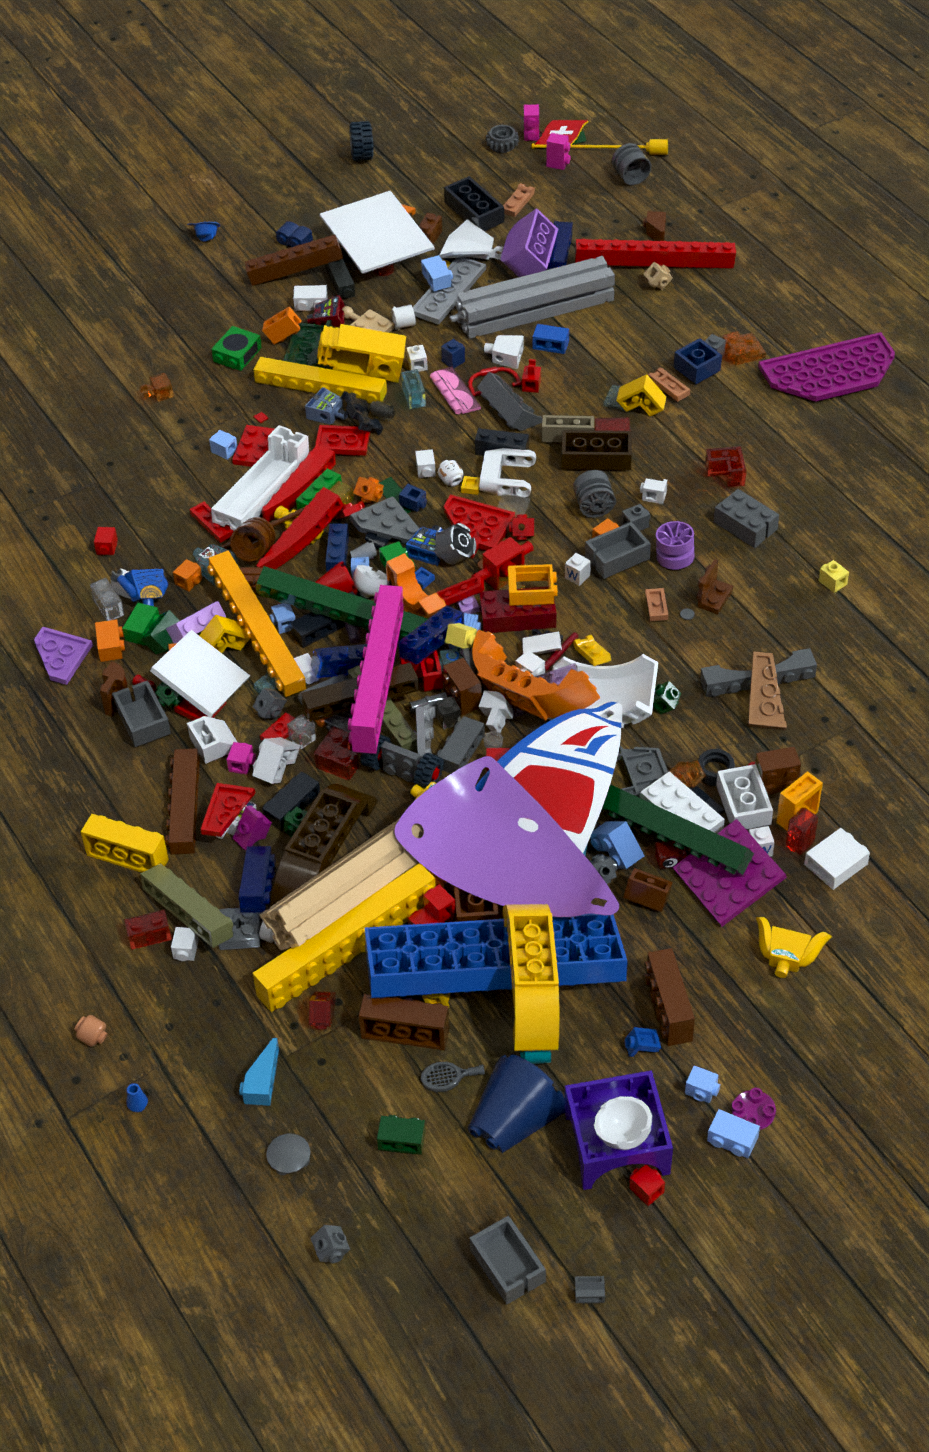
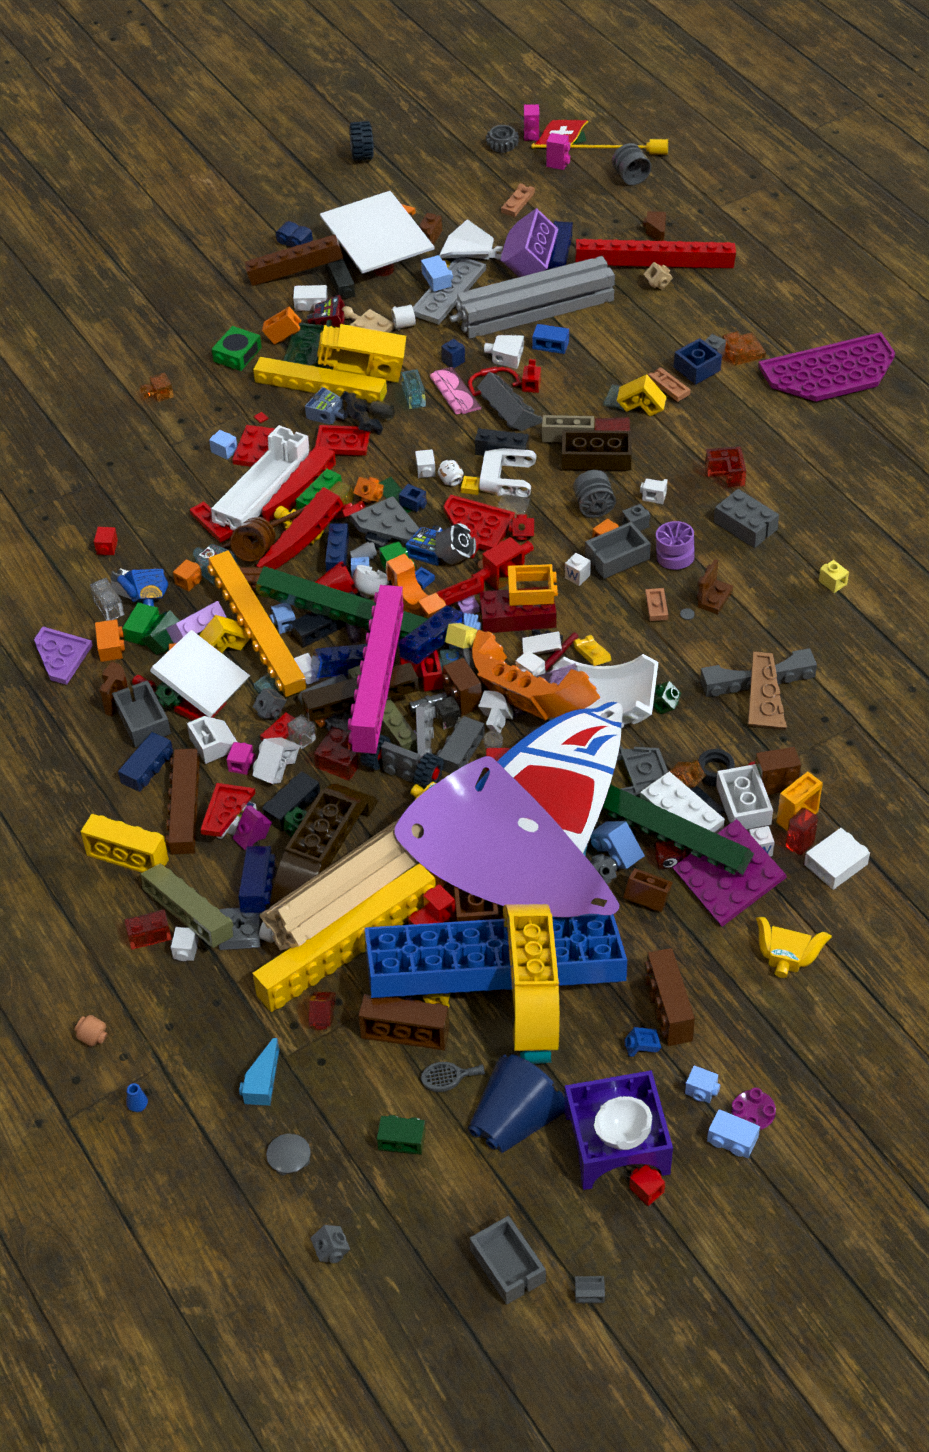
blue piece [187,222,220,242] -> none
white brick [407,345,428,373] -> none
black brick [444,176,505,231] -> none
none -> dark blue brick [118,732,173,792]

